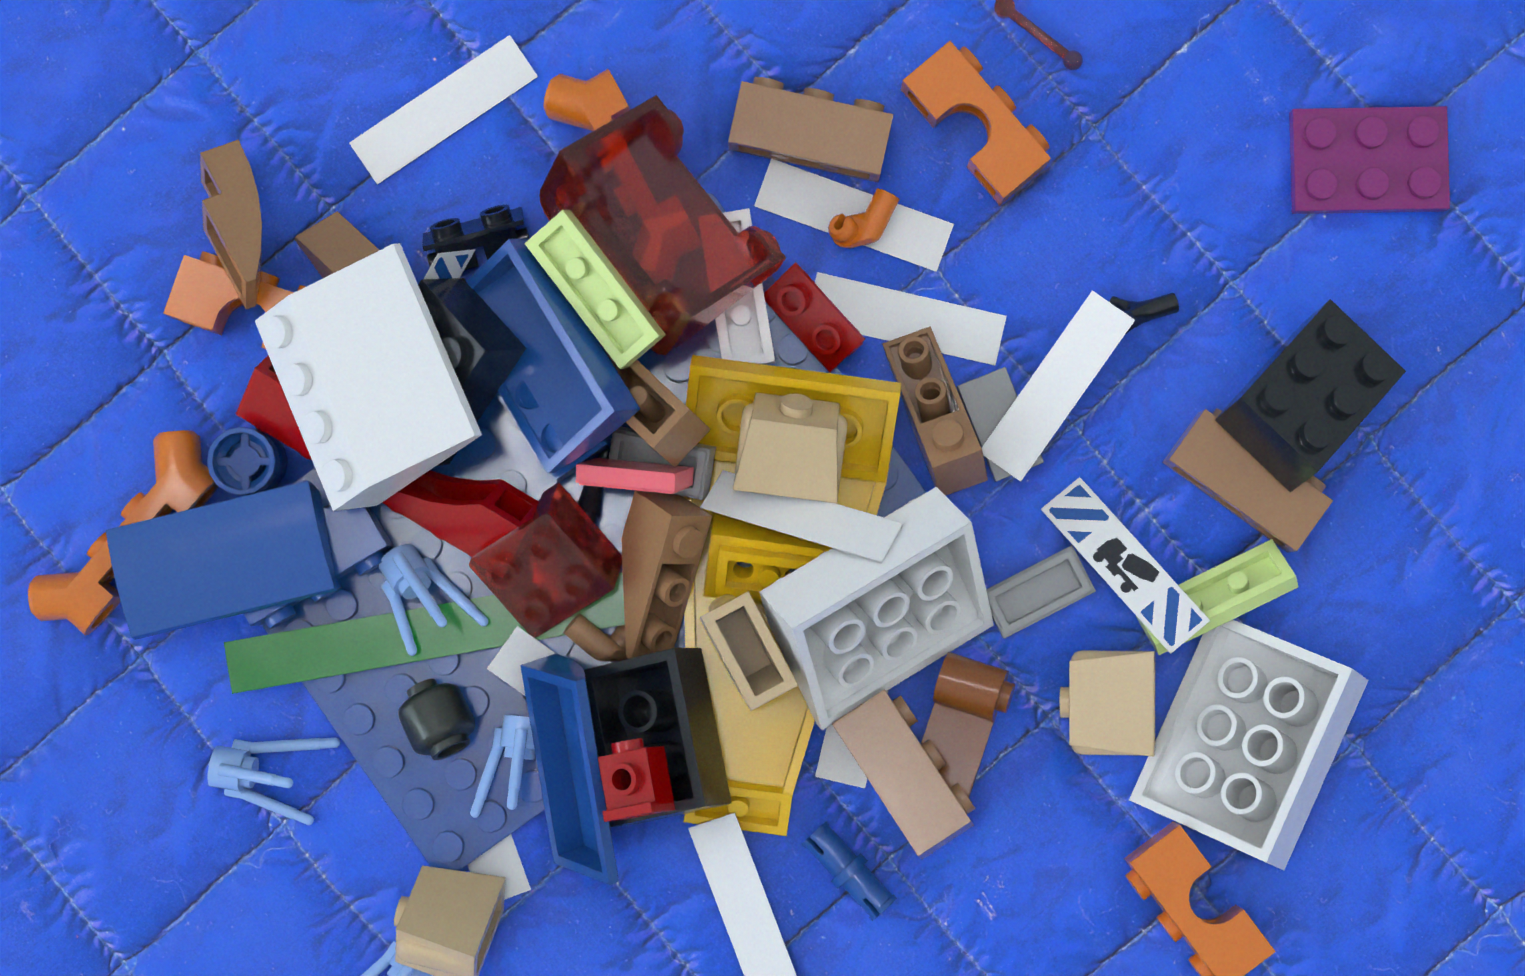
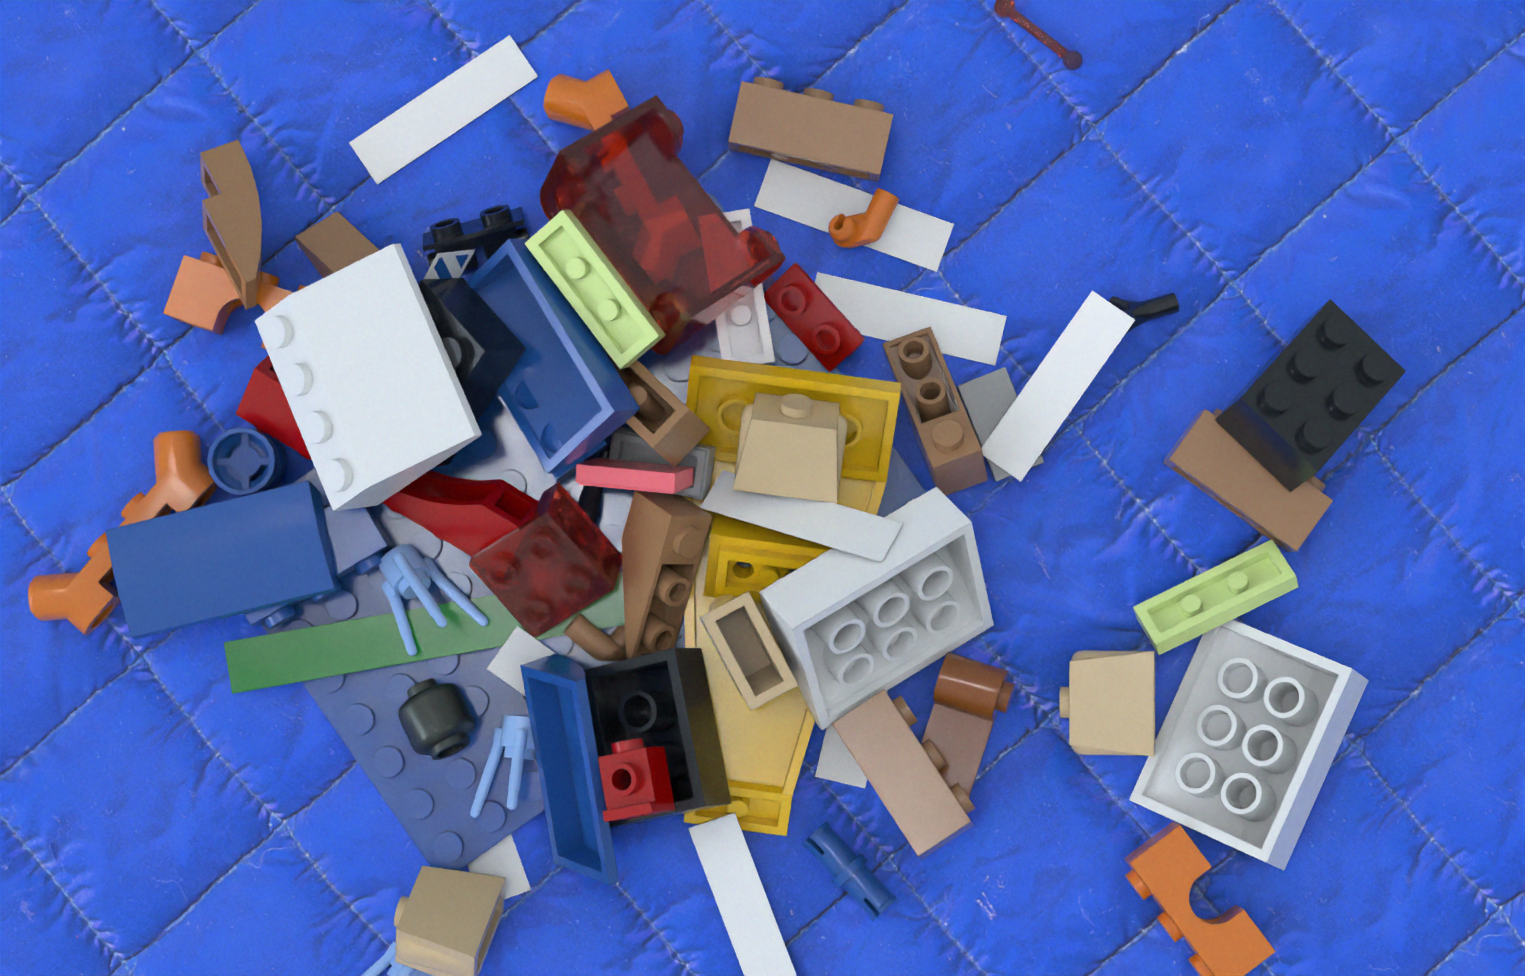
light blue plant [207,738,340,825] -> none
orange arch [900,41,1051,206] -> none
light grey tile [986,545,1096,639] -> none
white sticker [1041,477,1210,654] -> none
magenta plate [1289,106,1450,214] -> none

